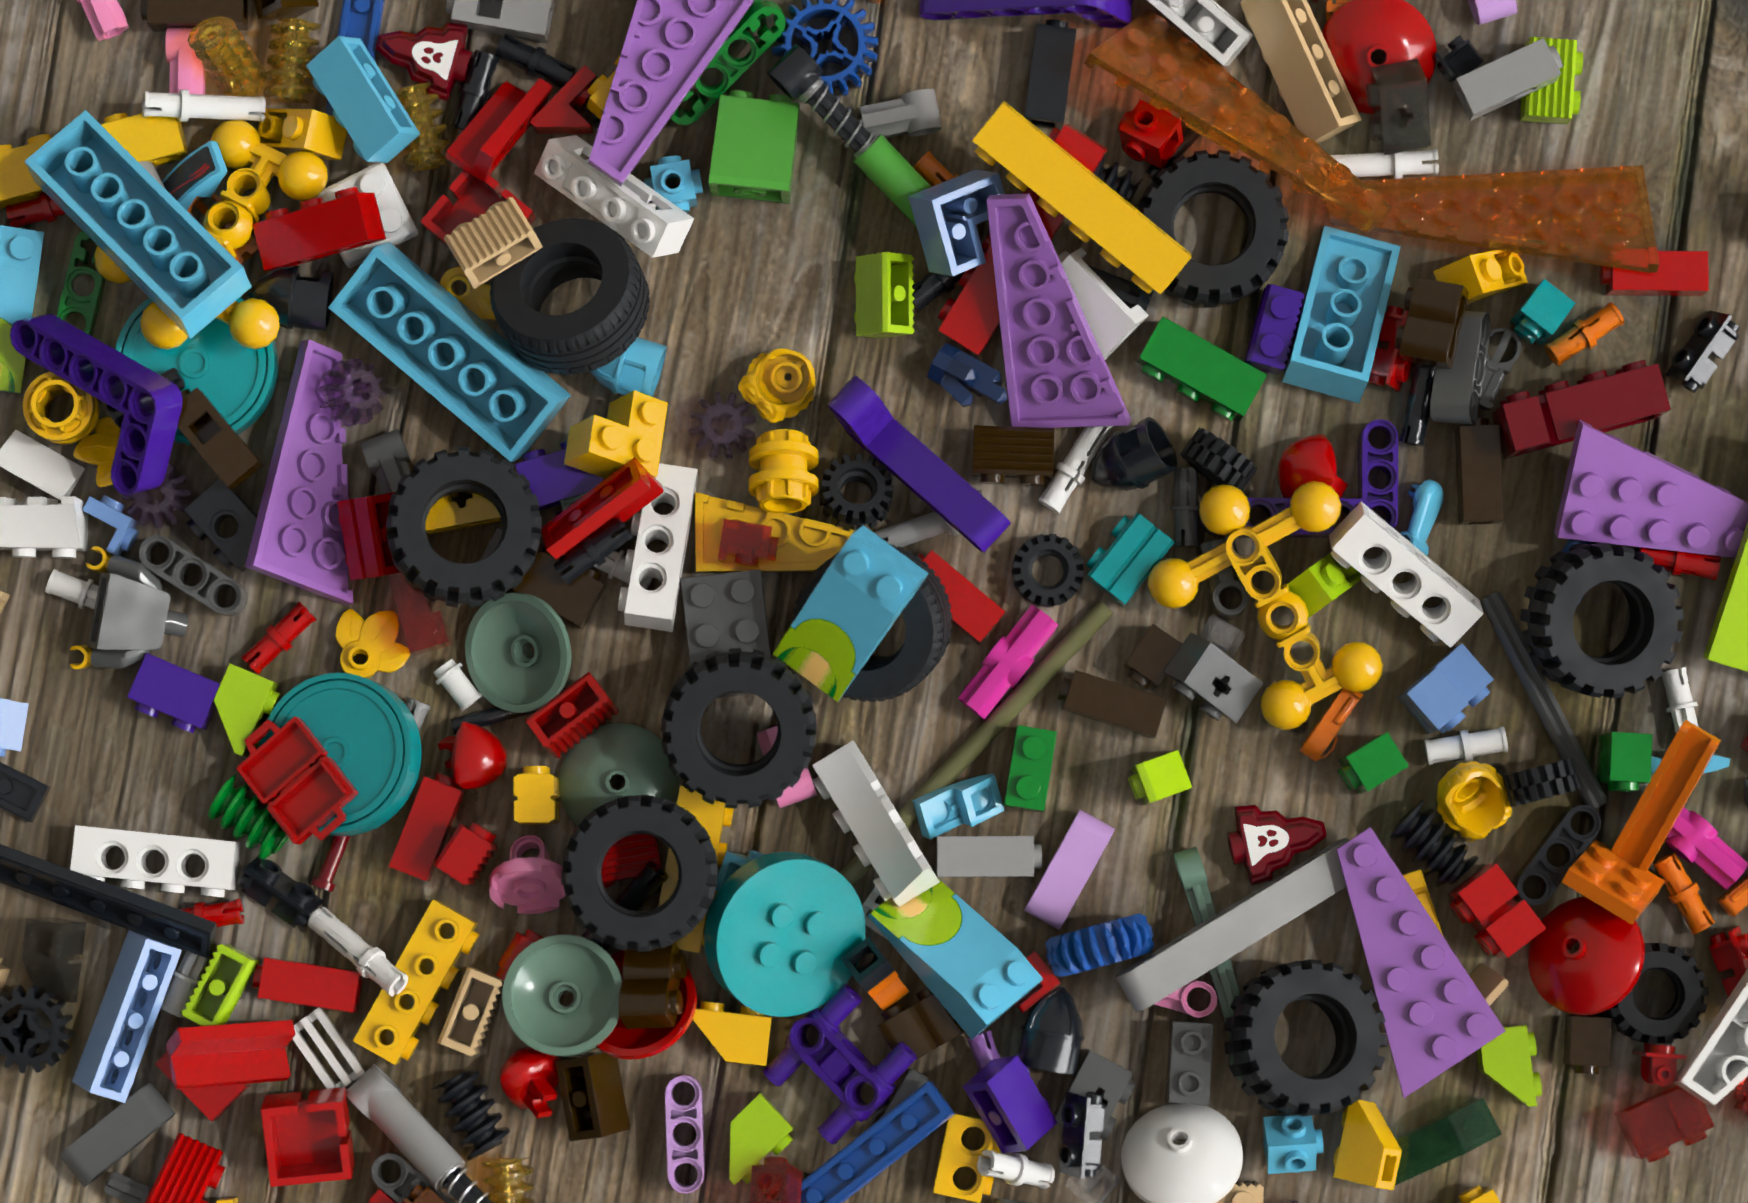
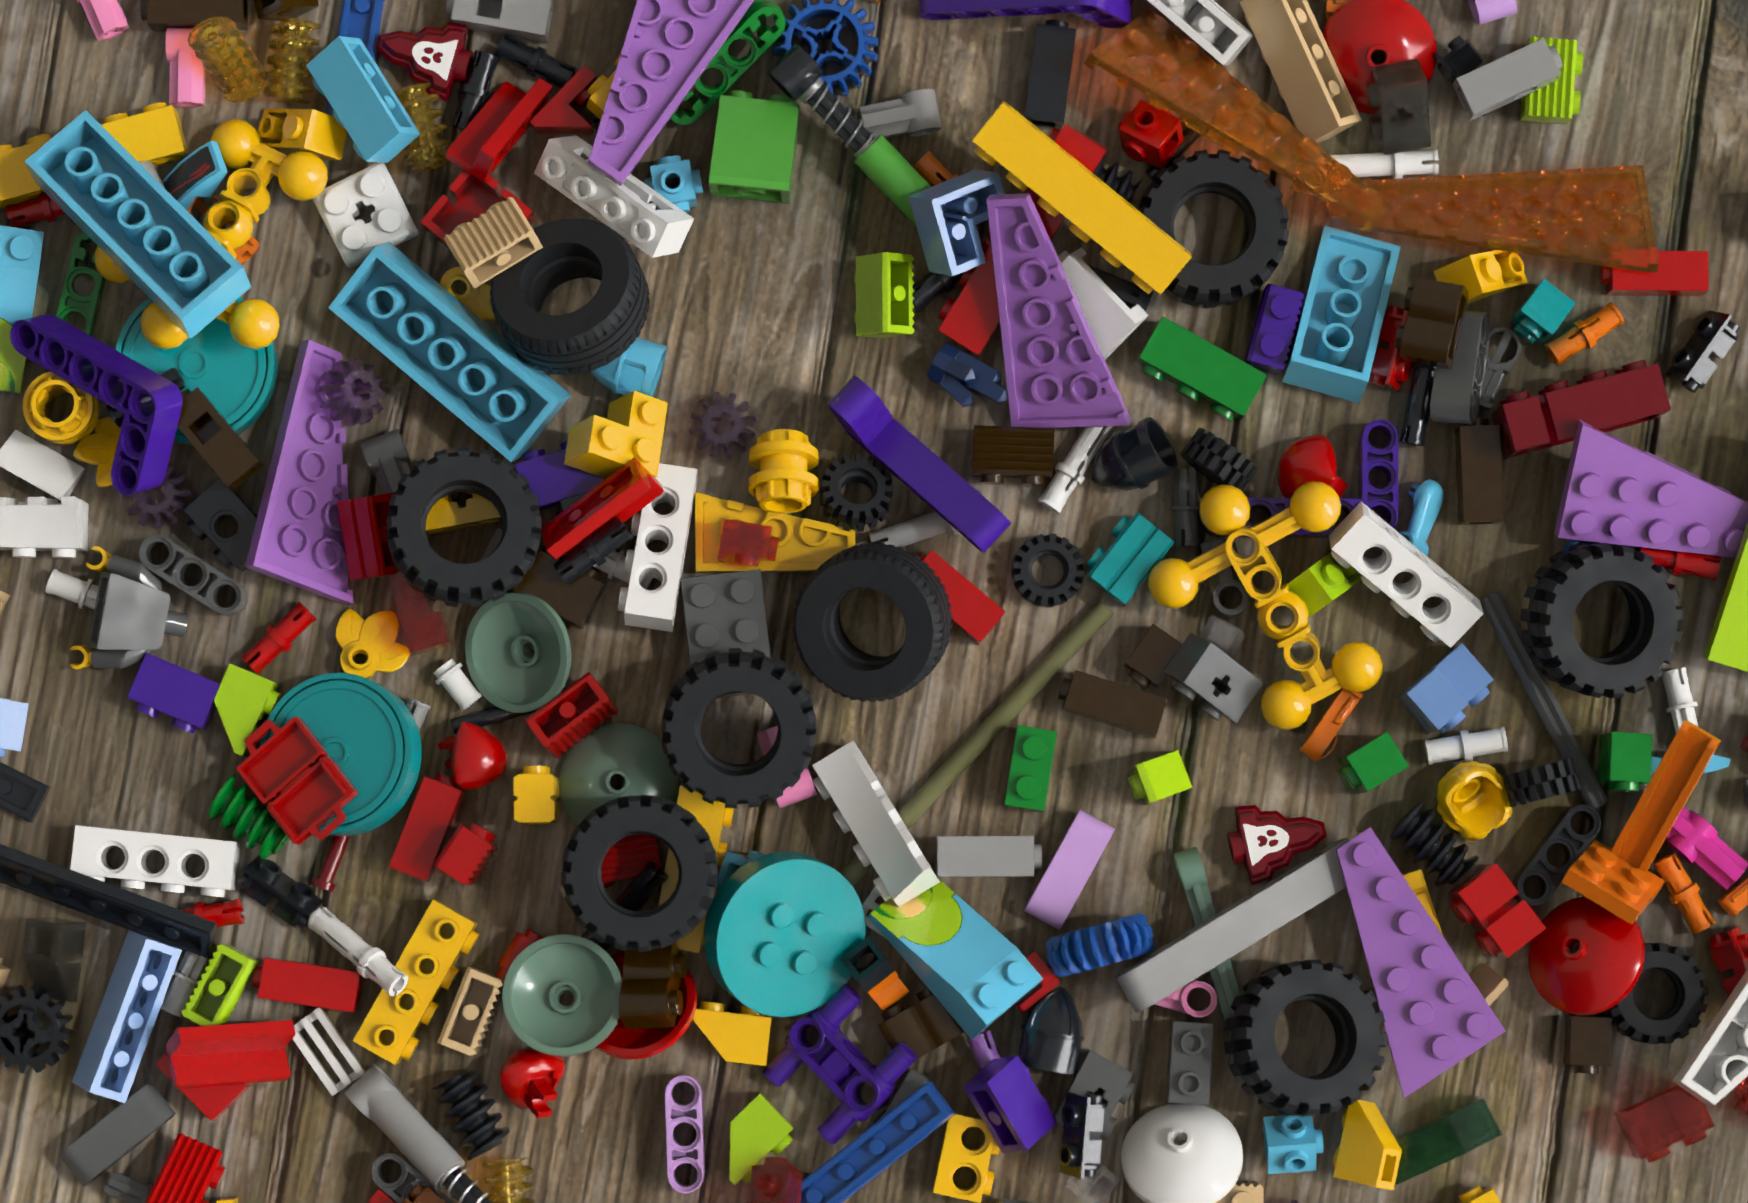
medium blue bracket [82,495,139,556] -> none
white pin [142,89,266,122] -> none
black helmet [248,265,334,331] -> none
red brick [252,187,386,271] -> none
red piece [261,1087,355,1187] -> none
bright pink tile [489,835,566,914] -> none
dark brown brick [555,1052,630,1142] -> none
yellow hair [738,348,816,423] -> none
medium azure slope [773,525,929,702] -> none
medium azure slope [912,773,1005,840] -> none
dark pink piece [958,604,1059,720] -> none
white pin [977,1150,1055,1189] -> none
lime slope [1476,1024,1542,1107] -> none
red hinge [1632,1043,1687,1086] -> none

